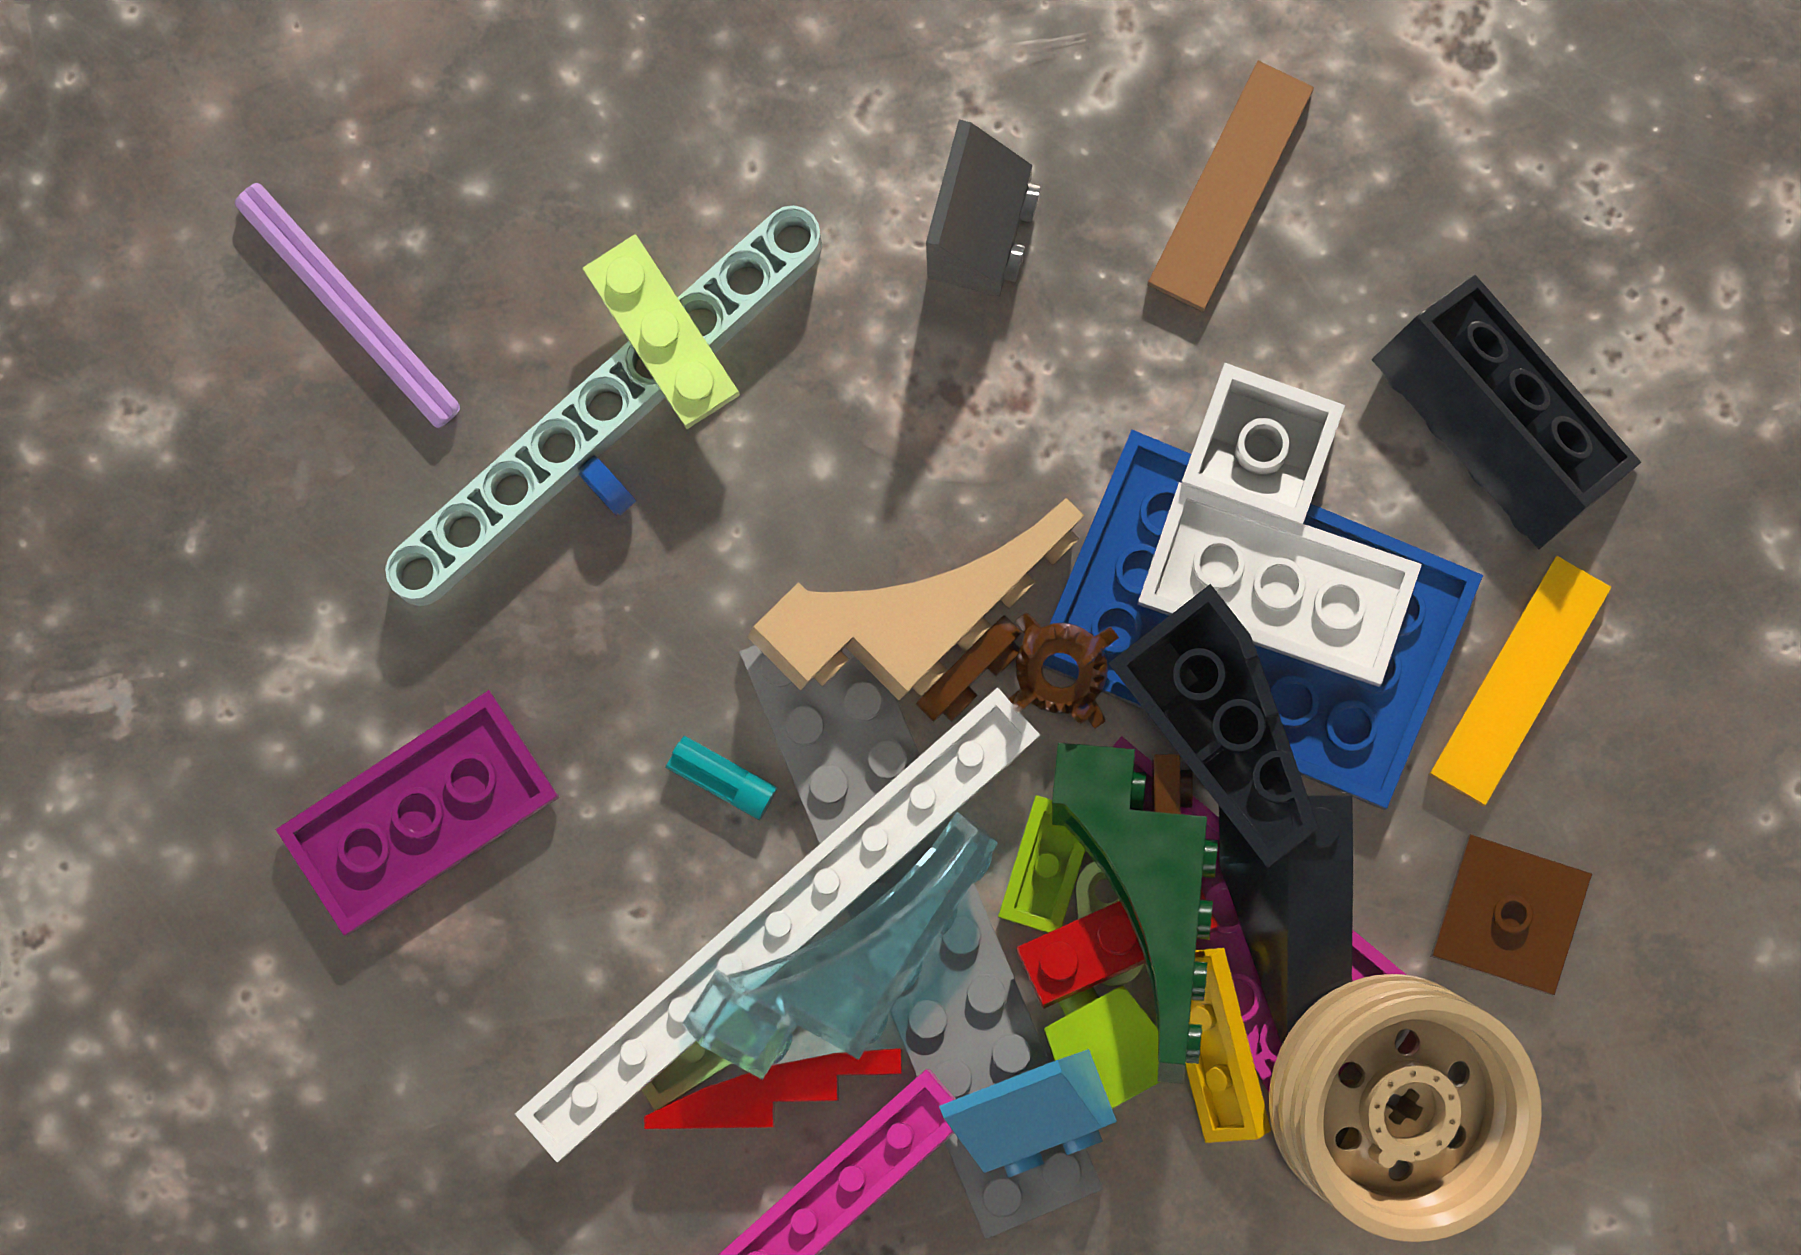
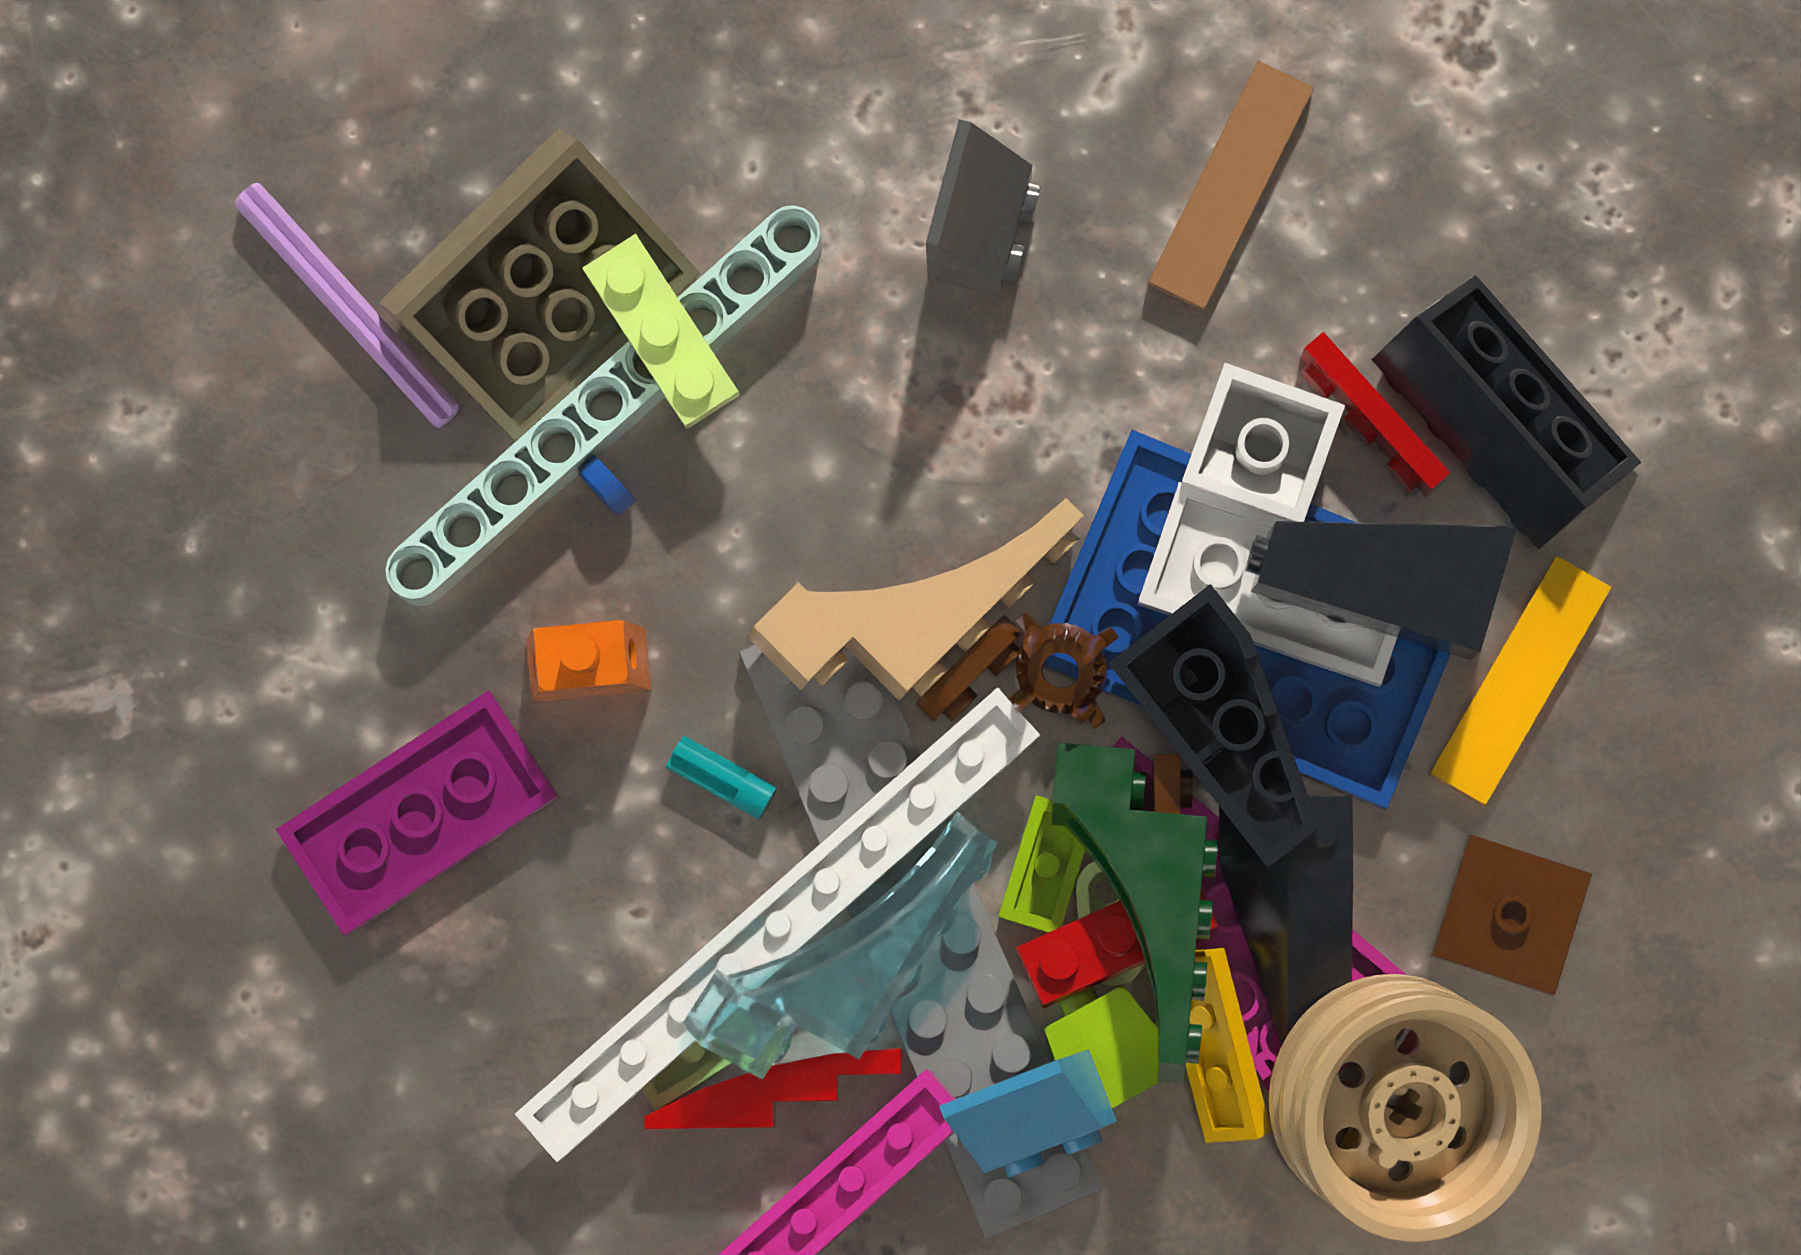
none -> dark tan slope [379,128,700,442]
none -> orange torso [526,620,651,703]
none -> black slope [1245,521,1517,660]
none -> red plate [1300,332,1450,498]

